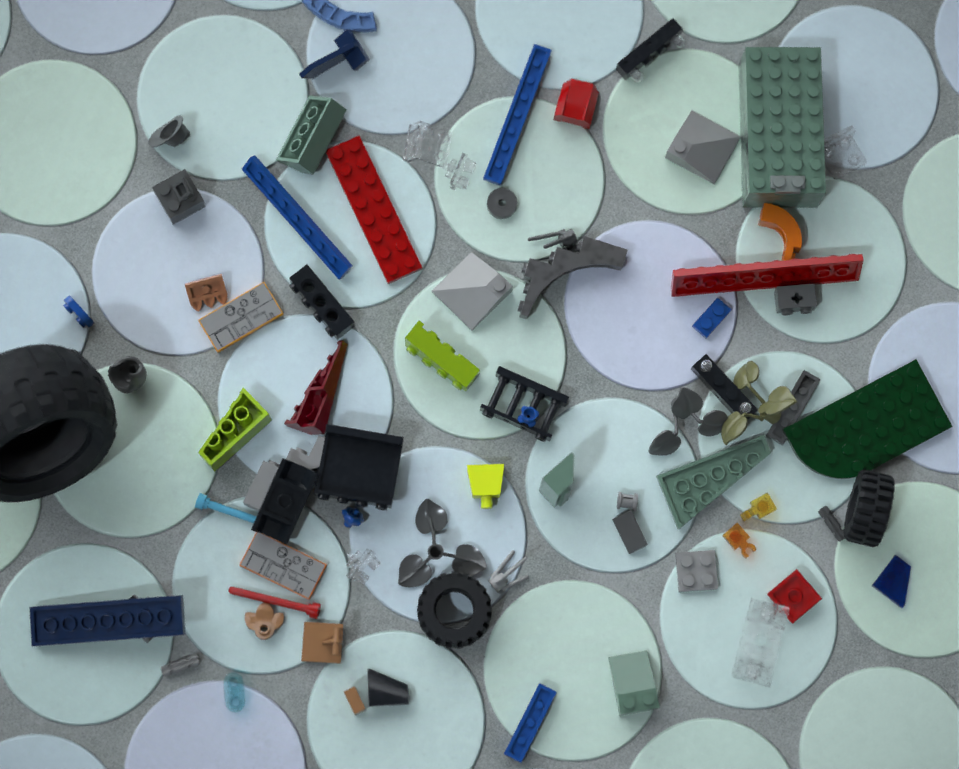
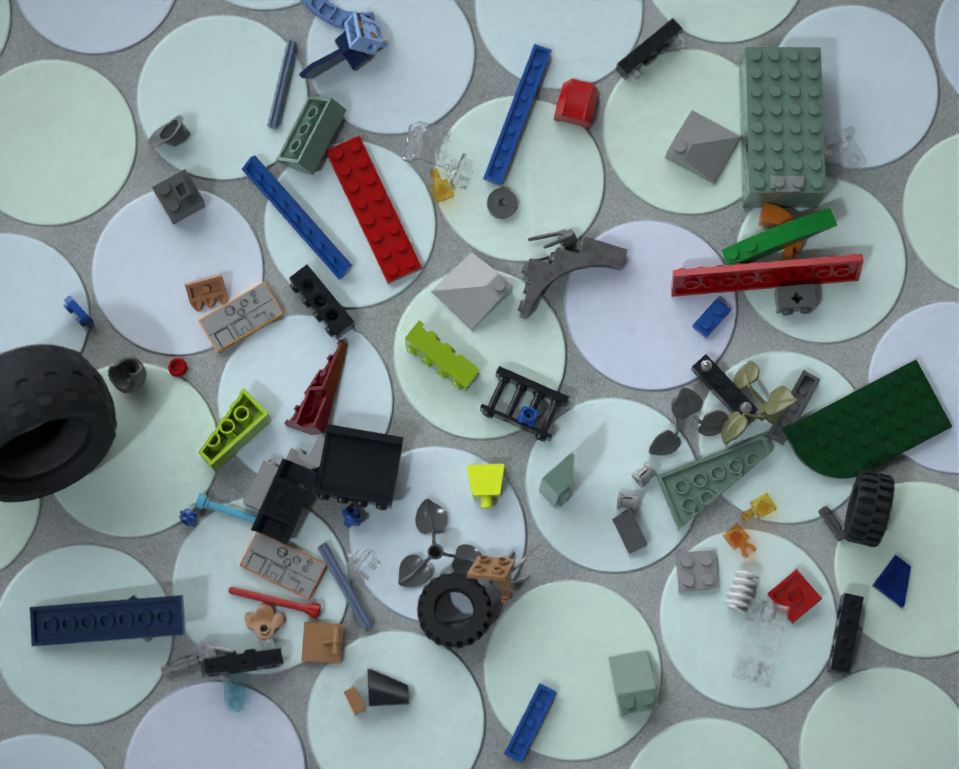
none -> red plate [168,358,188,377]
none -> blue plate [179,508,198,527]
none -> light grey plant [195,640,237,681]
none -> black piece [200,638,283,678]
none -> sand blue axle [267,40,297,129]
none -> sand blue axle [318,543,373,630]
none -> light blue torso [345,11,389,54]
none -> clear yellow plate [429,168,454,204]
none -> medium nougat plate [467,555,515,603]
none -> light grey bush [631,462,657,488]
none -> green slope [722,208,838,265]
none -> white piece [724,570,759,615]
none -> black brick [826,593,864,676]

